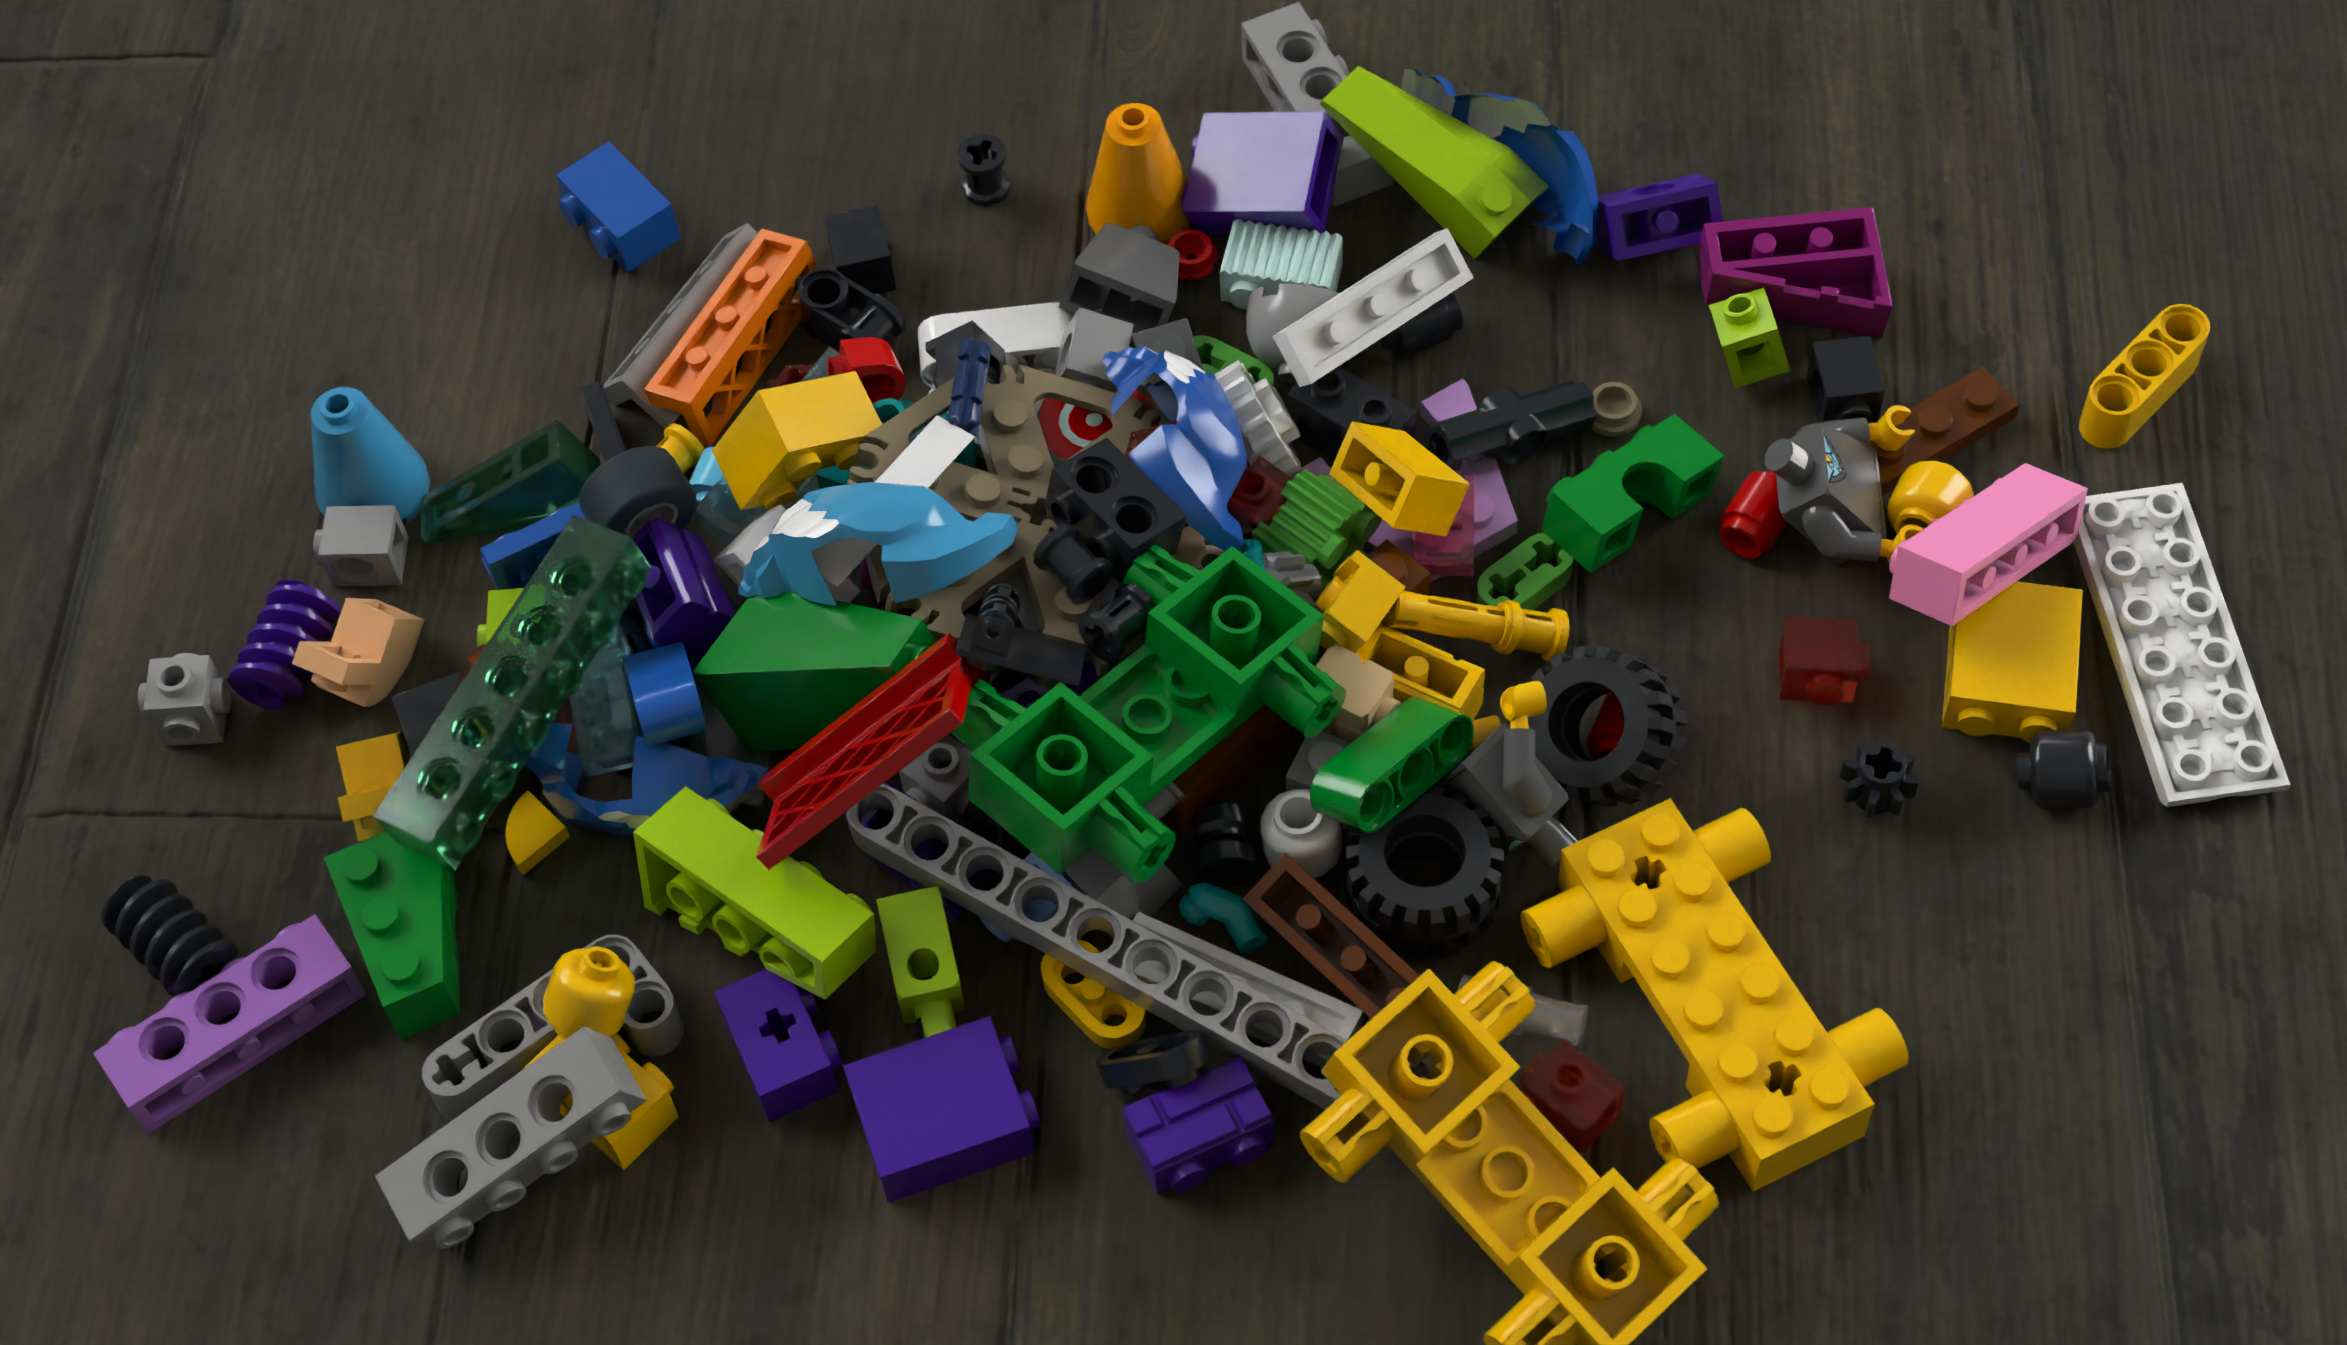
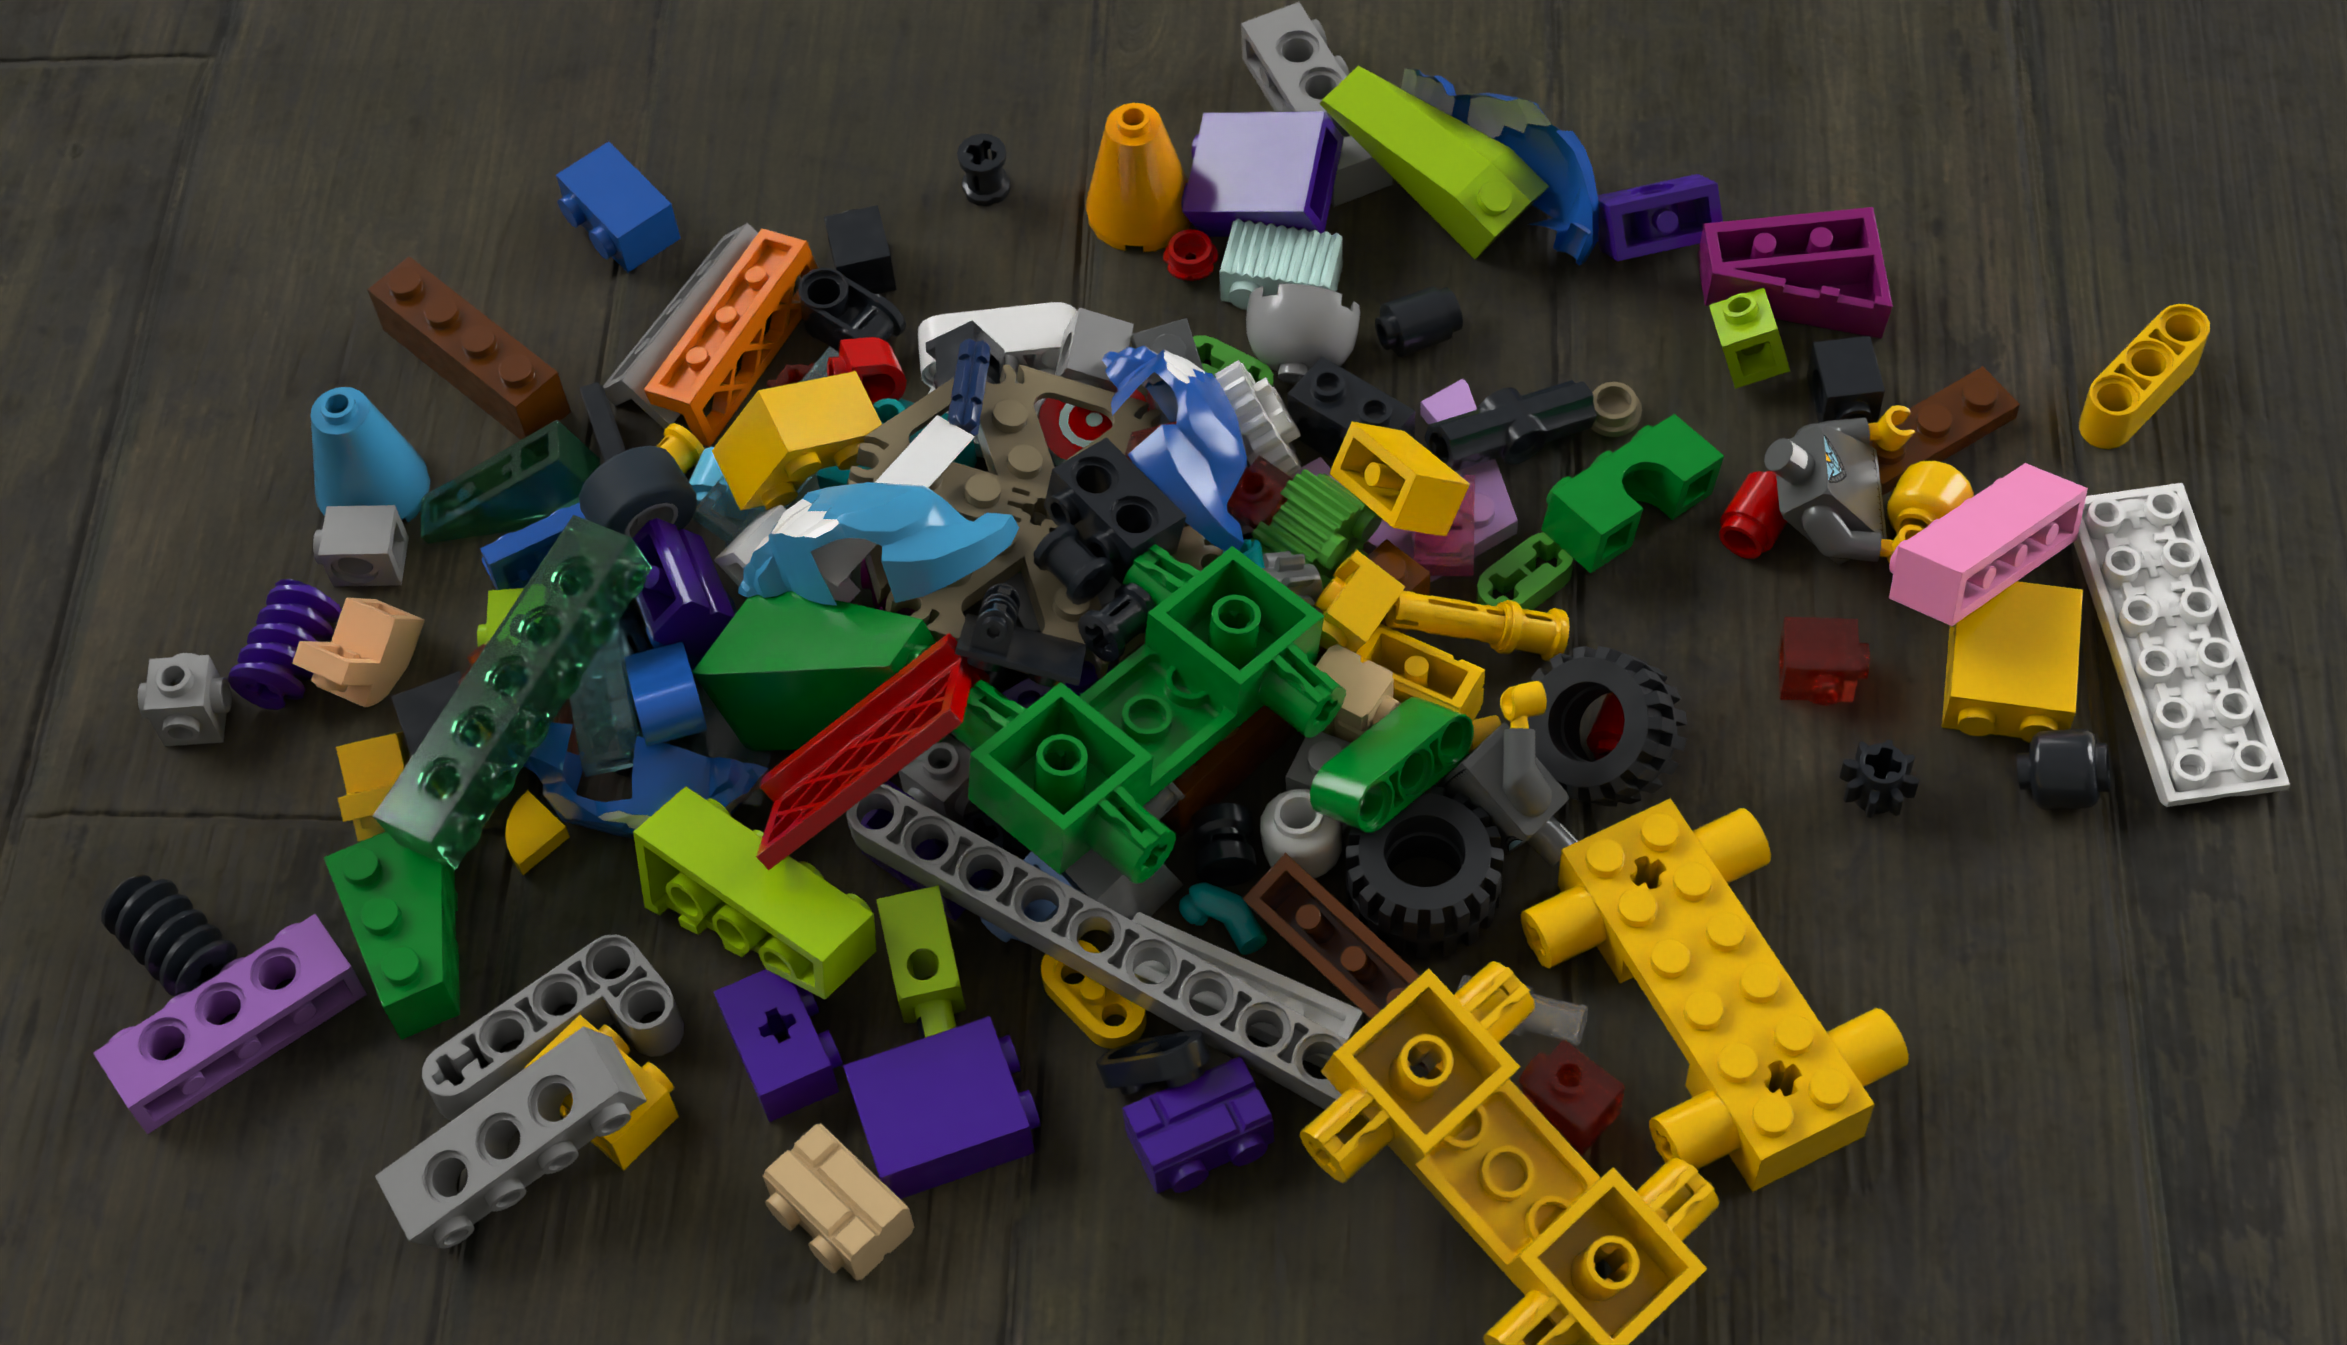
yellow head [543,946,635,1039] -> none
dark grey torso [1058,223,1180,336] -> none
white plate [1272,228,1473,387] -> none
none -> reddish brown brick [367,256,571,447]
none -> tan brick [763,1124,914,1281]

